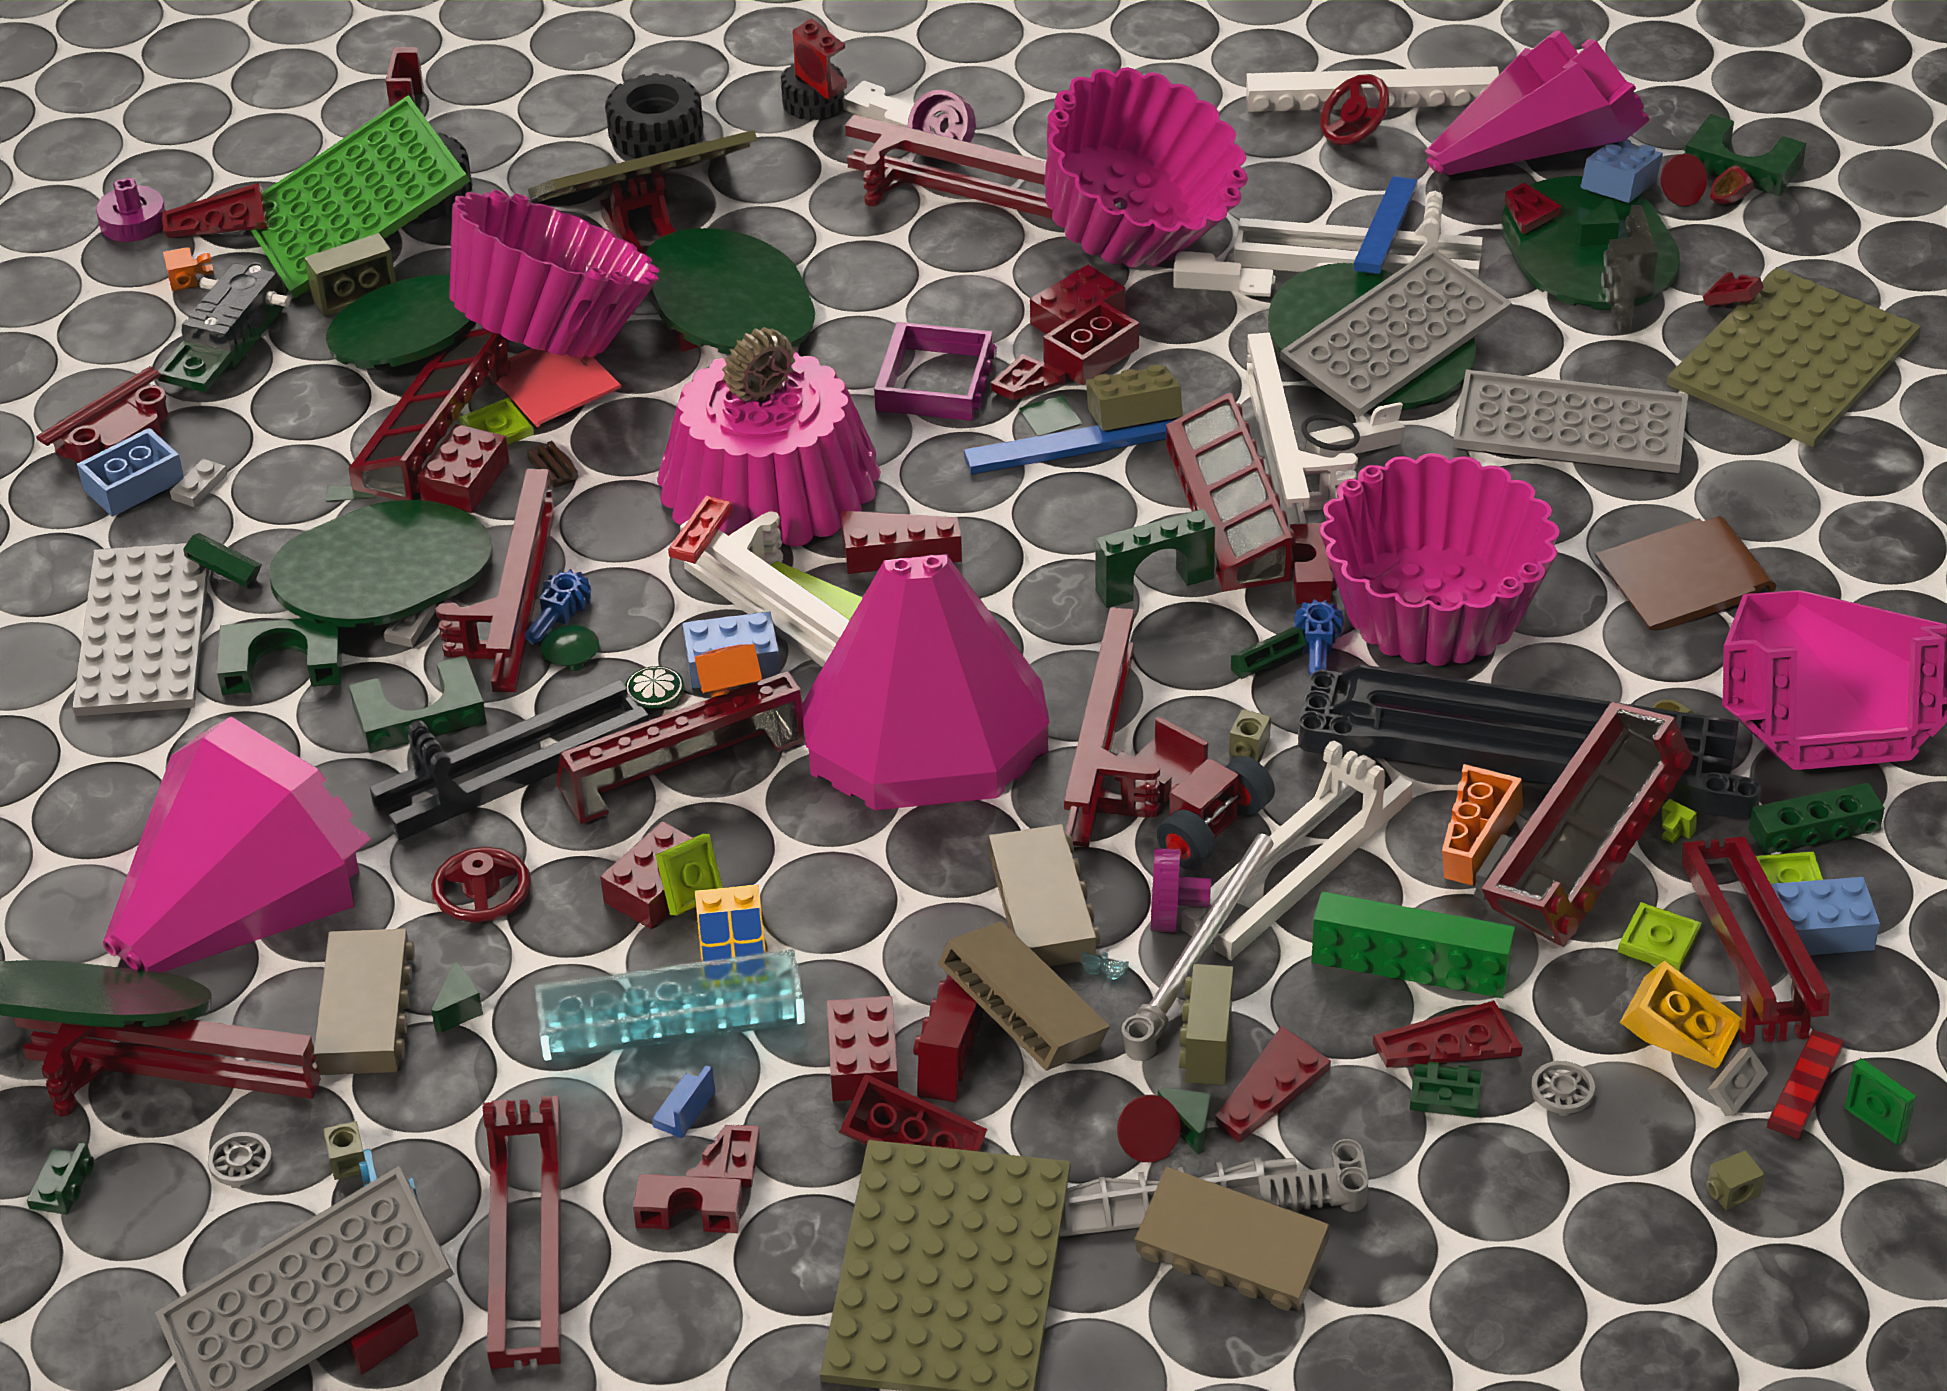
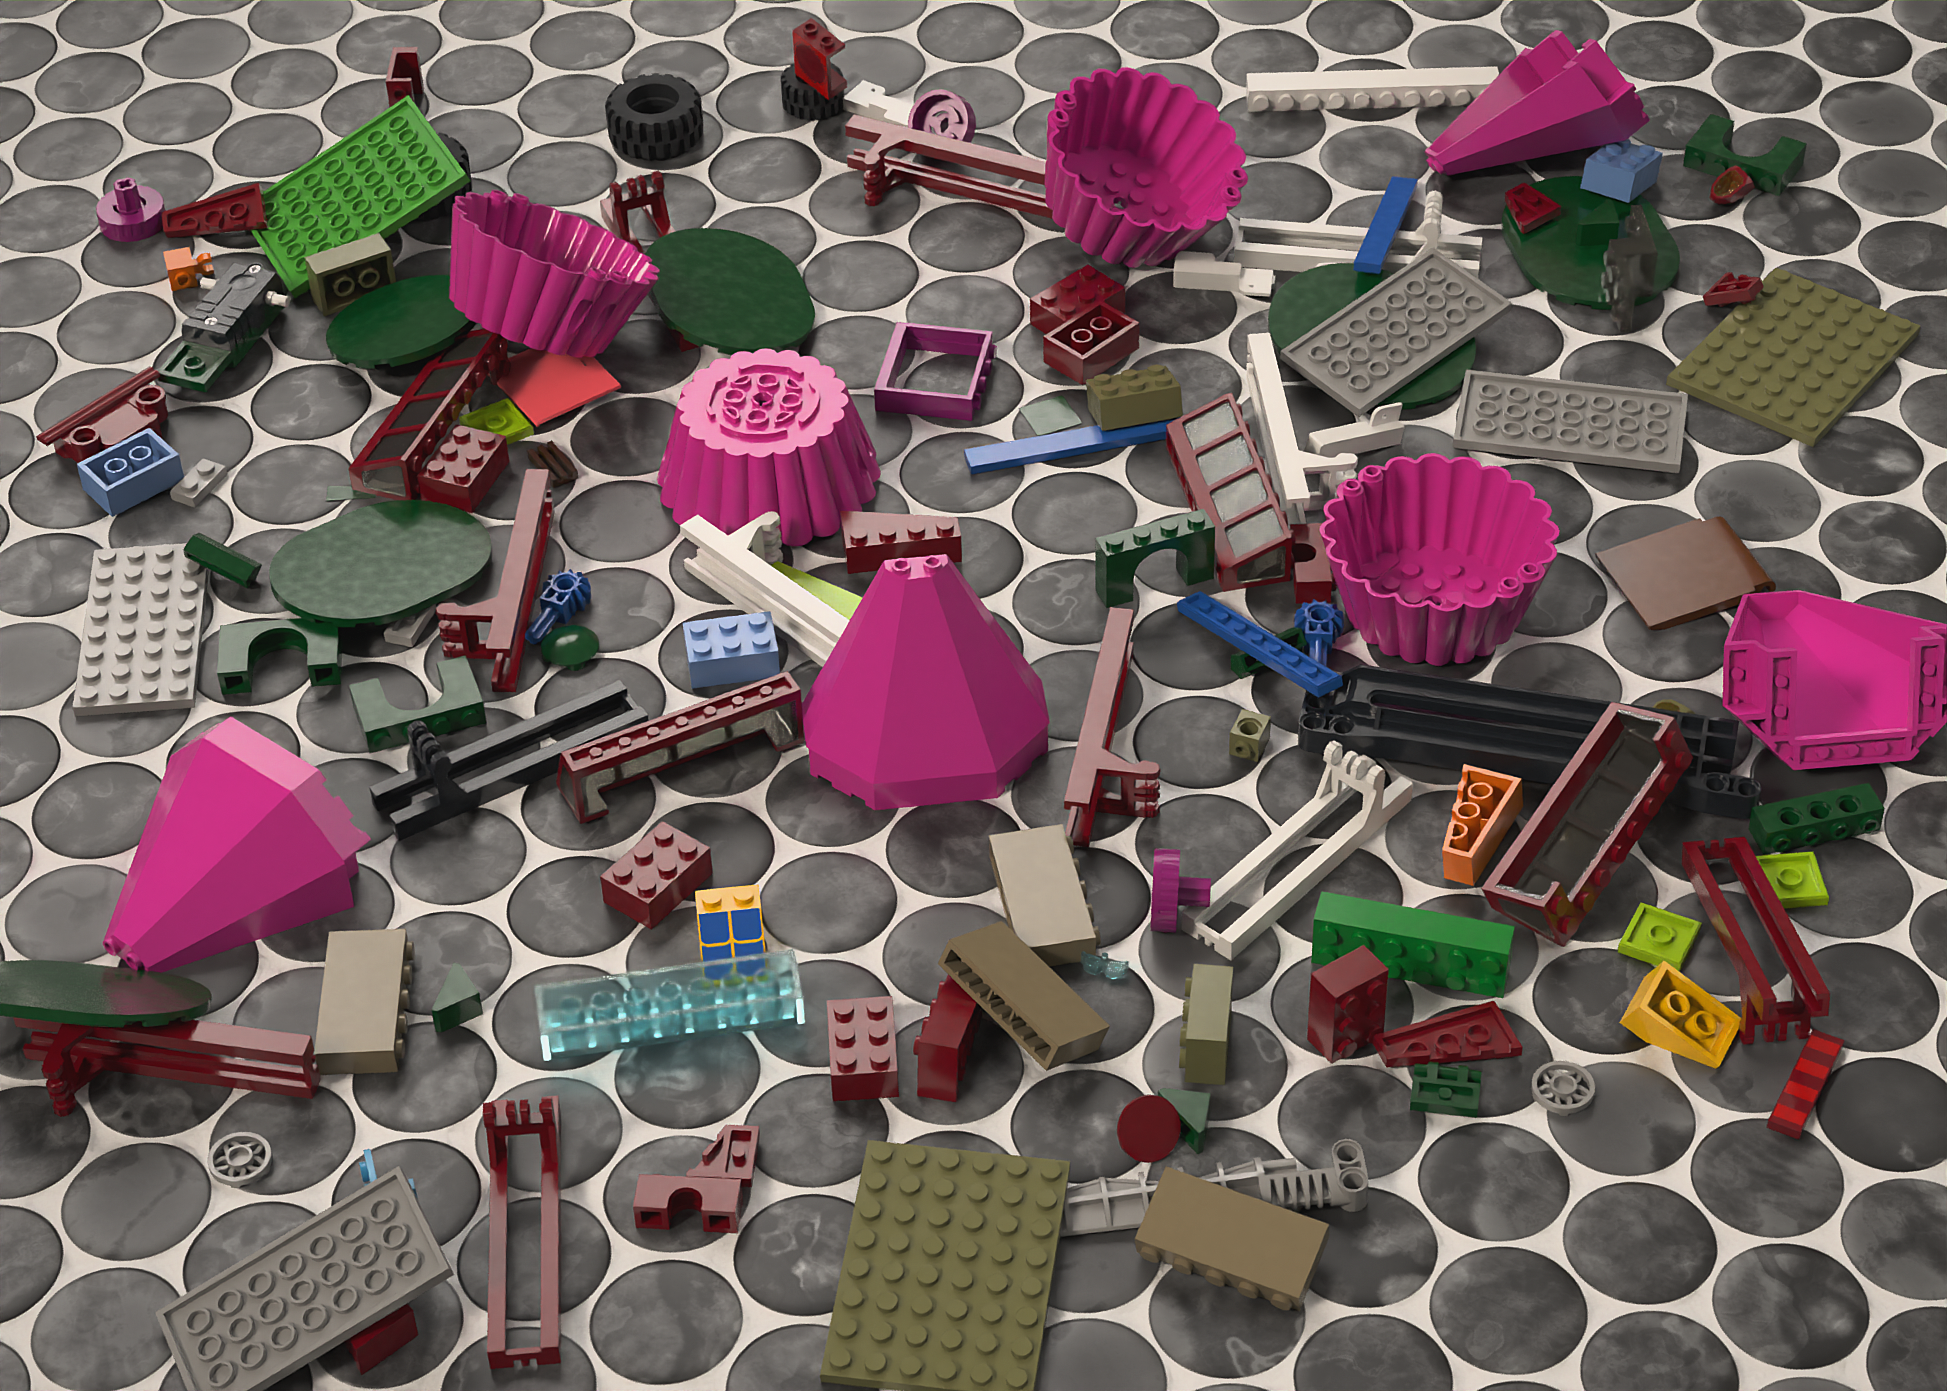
dark green bracket [27,1142,94,1215] -> none
olive brick [323,1121,365,1180] -> none
dark red piece [431,846,531,923] -> none
olive plate [528,130,757,202] -> none
dish [625,666,684,709] -> none
blue panel [652,1065,715,1138] -> none
lime tile [655,834,723,915] -> none
red tile [668,495,733,564] -> none
orange wedge [694,644,762,697] -> none
dark tan gear [722,327,796,402] -> none
dark red wedge [839,1074,988,1152] -> none
dark red wing [991,354,1066,401] -> none
dark red panel [1115,717,1208,805] -> none
flat silver piece [1122,833,1274,1061] -> none
brick [1157,756,1275,869] -> none
dark red wing [1215,1026,1331,1143] -> none
black tyre [1301,414,1360,451] -> none
dark red piece [1320,74,1389,145] -> none
dark grey tile [1474,834,1513,900] -> none
dark red shield [1661,153,1707,206] -> none
lime tile [1662,799,1696,844] -> none
olive brick [1706,1150,1765,1210] -> none
light grey plate [1707,1047,1768,1116] -> none
medium blue brick [1771,877,1880,958] -> none
green tile [1844,1058,1916,1146] -> none
none -> blue tile [1177,591,1343,697]
none -> dark red brick [1307,945,1389,1064]

